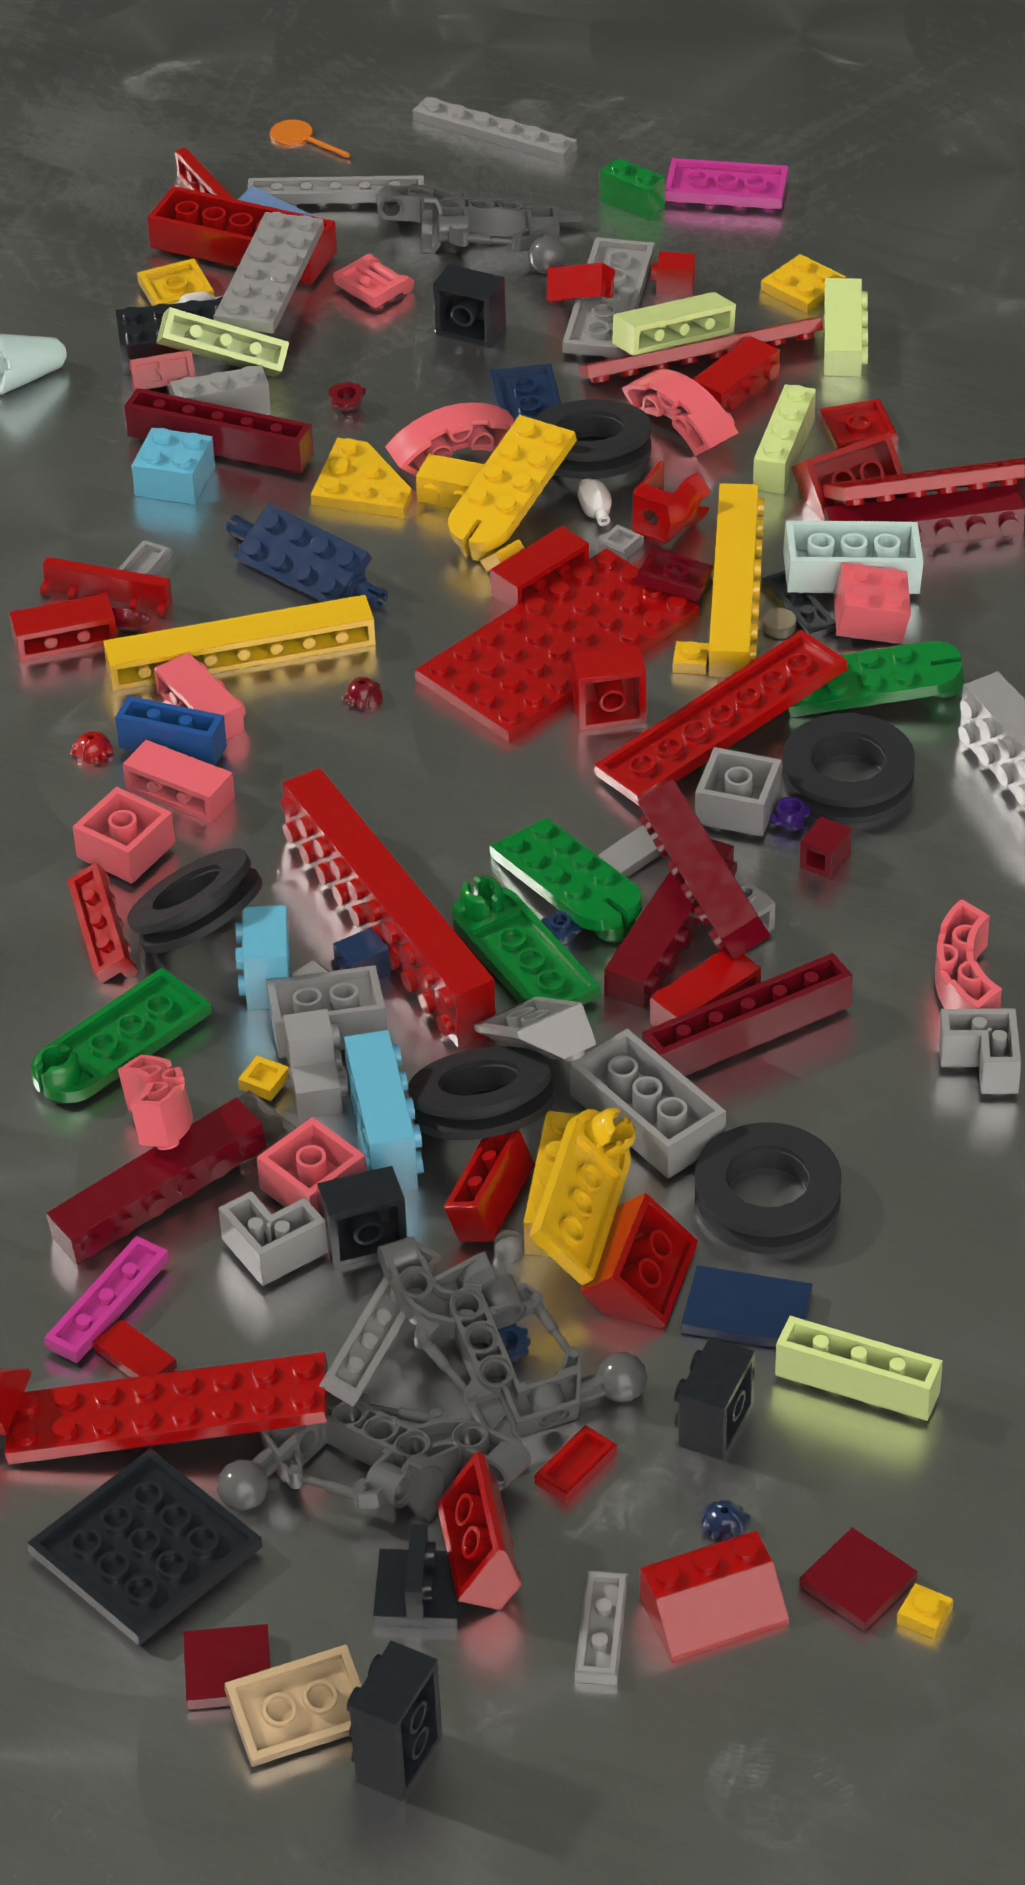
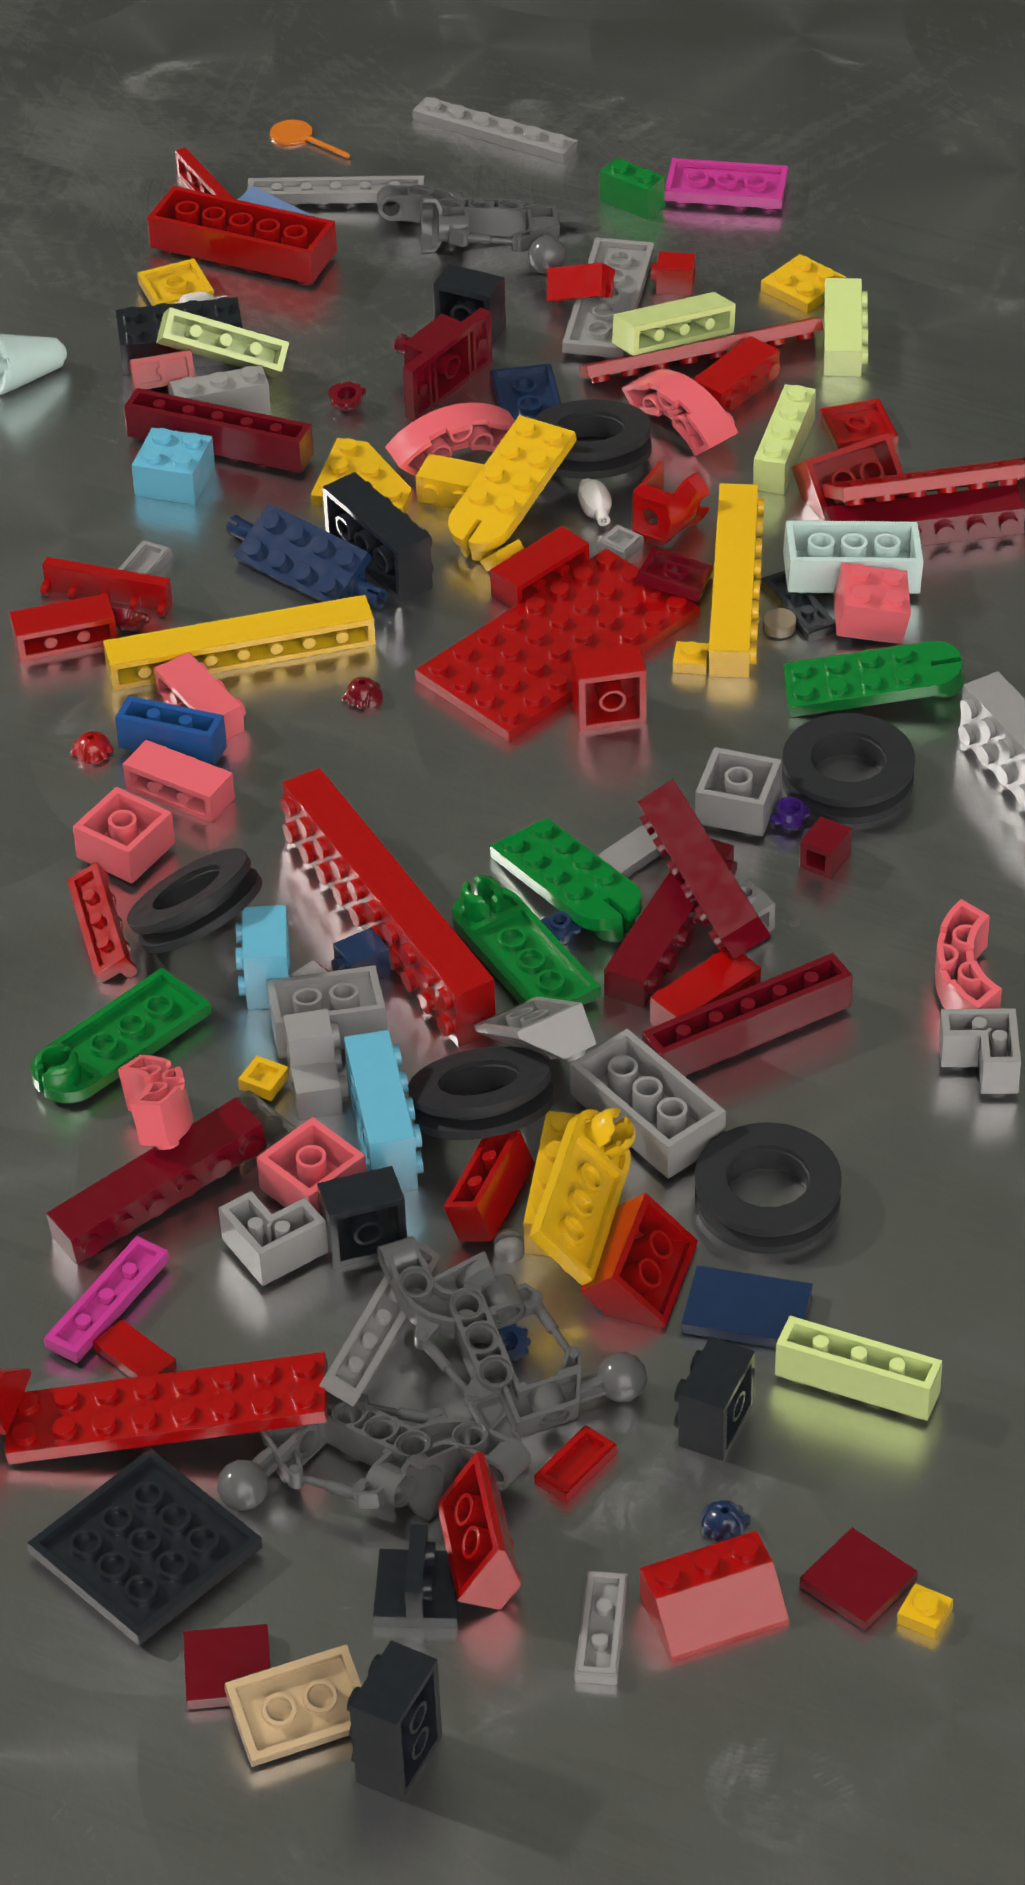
light grey plate [213,212,324,334] -> none
coral plate [333,254,414,308] -> none
red plate [594,630,848,806] -> none
none -> black brick [323,472,434,603]
none -> dark red brick [393,307,492,422]

